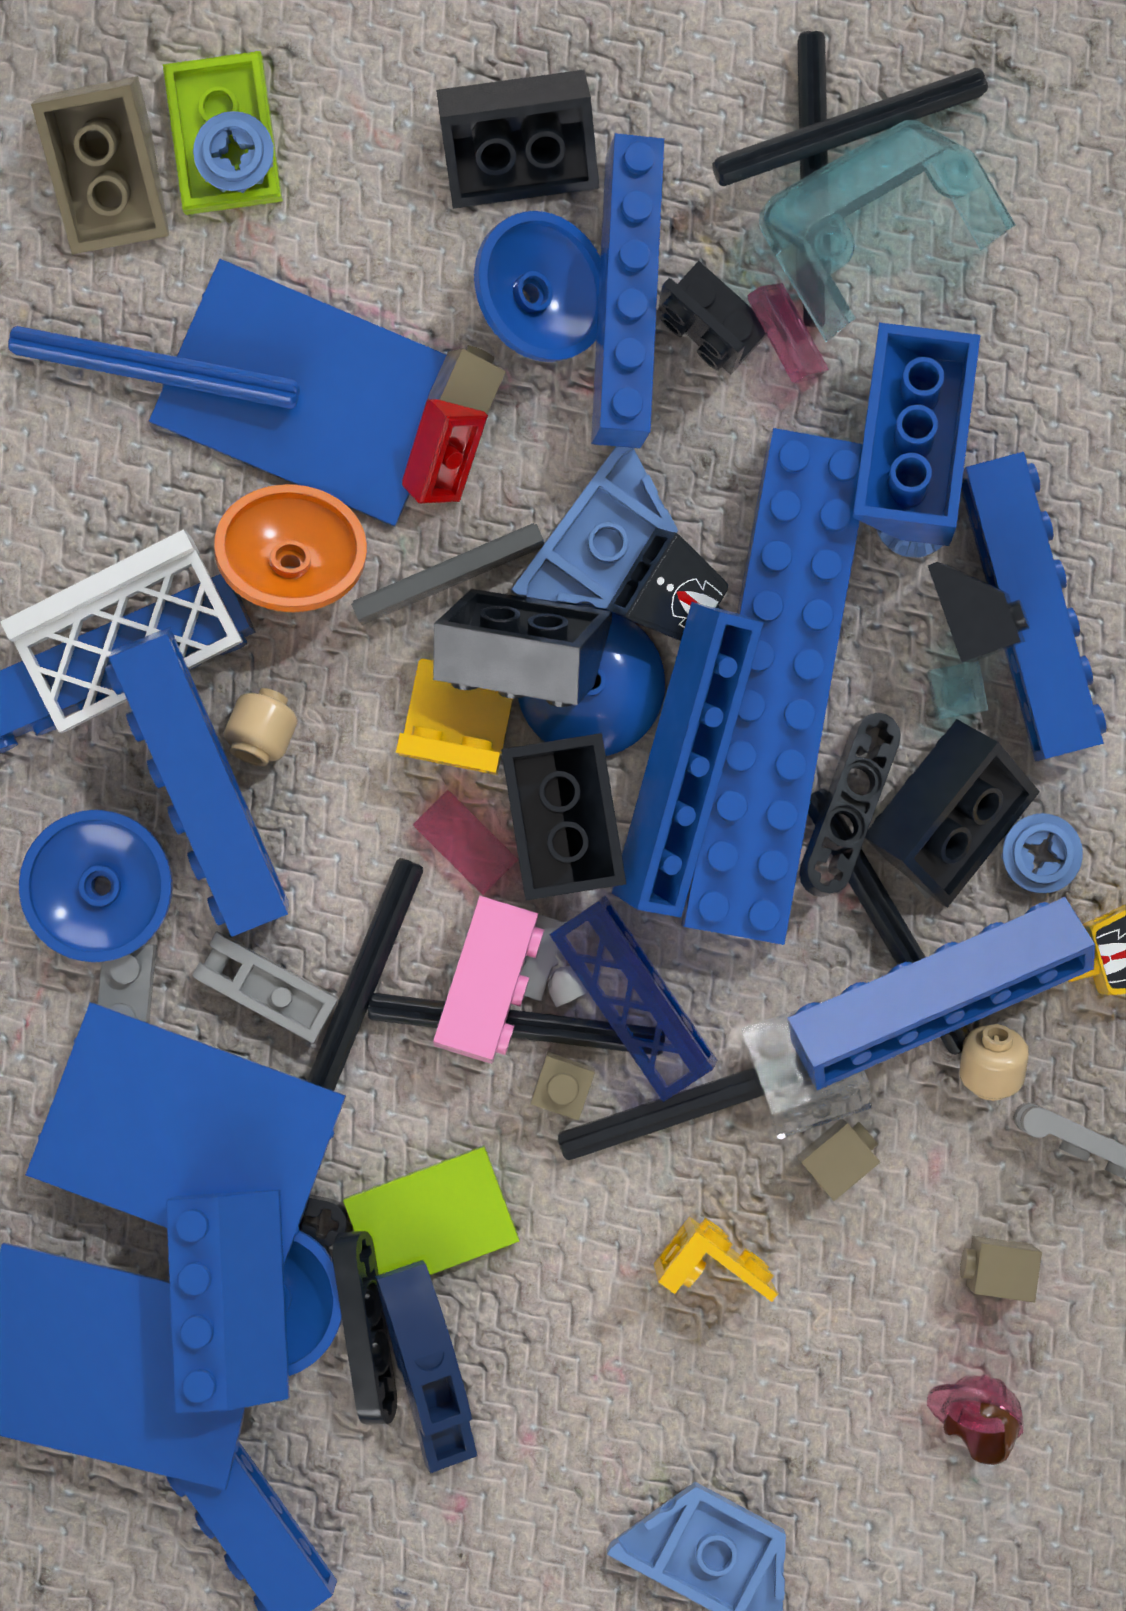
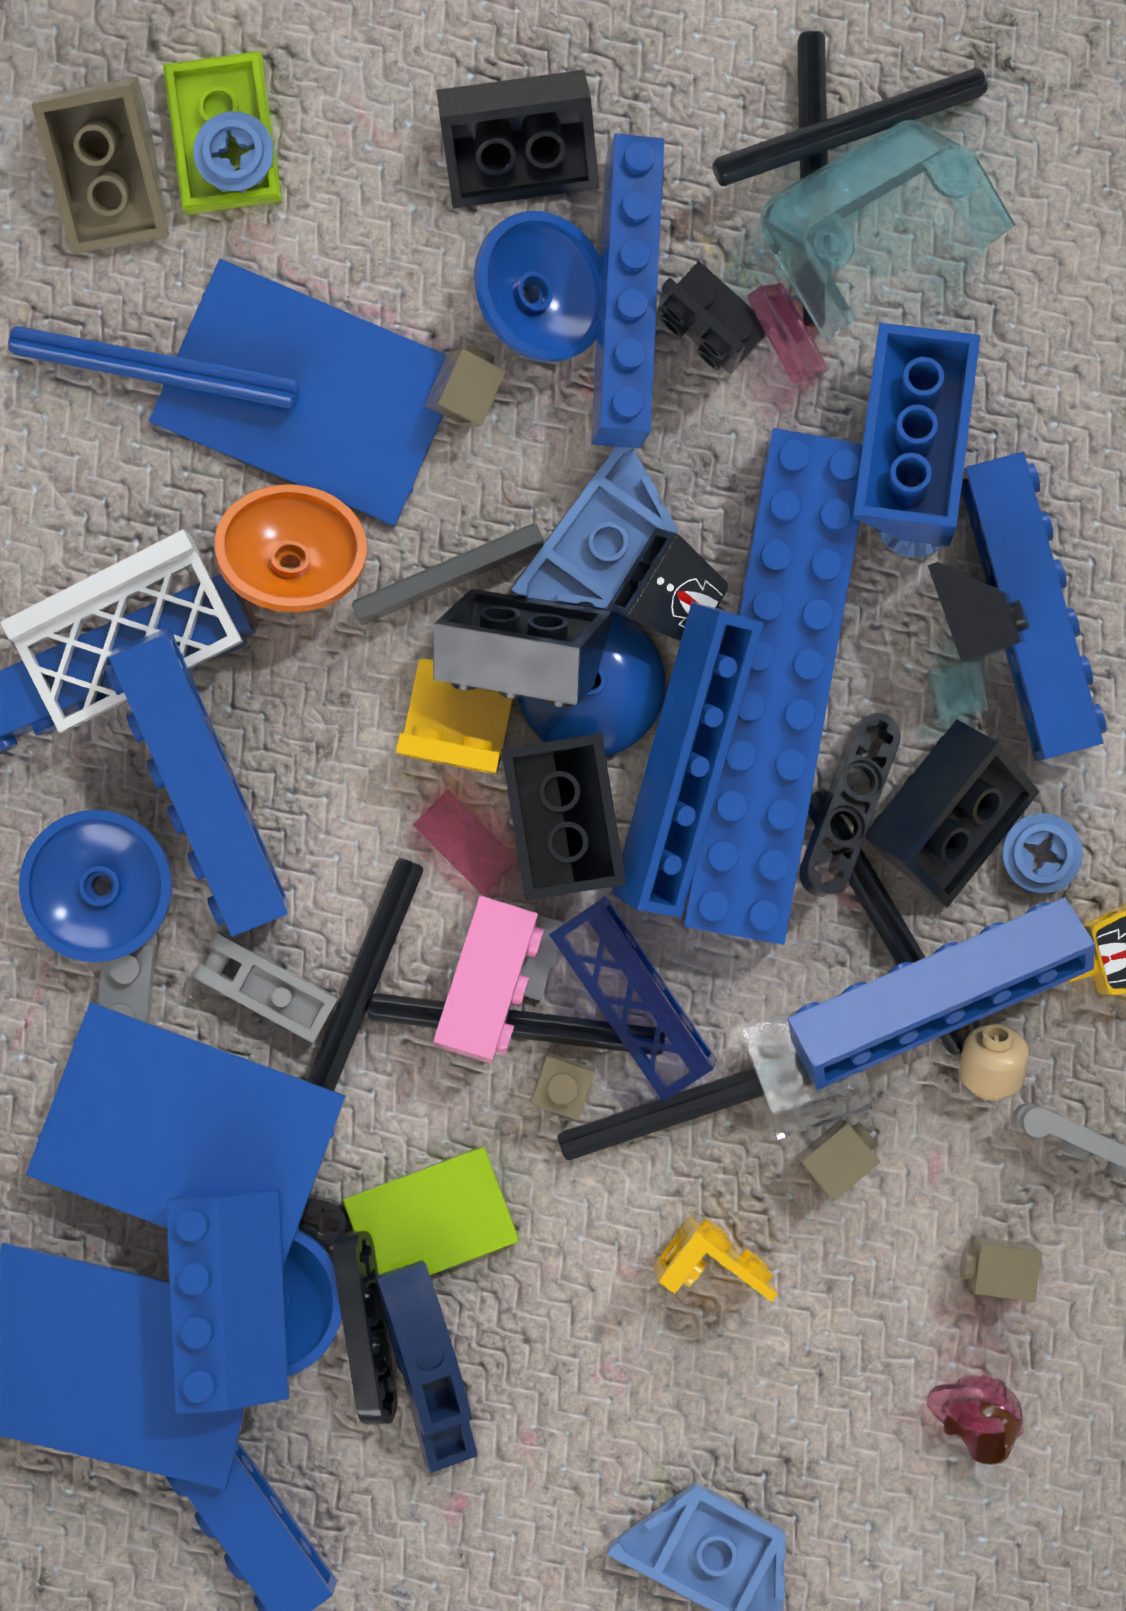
tan head [224,688,298,766] -> none
red slope [402,399,488,504] -> none
light grey hinge [548,966,592,1007] -> none

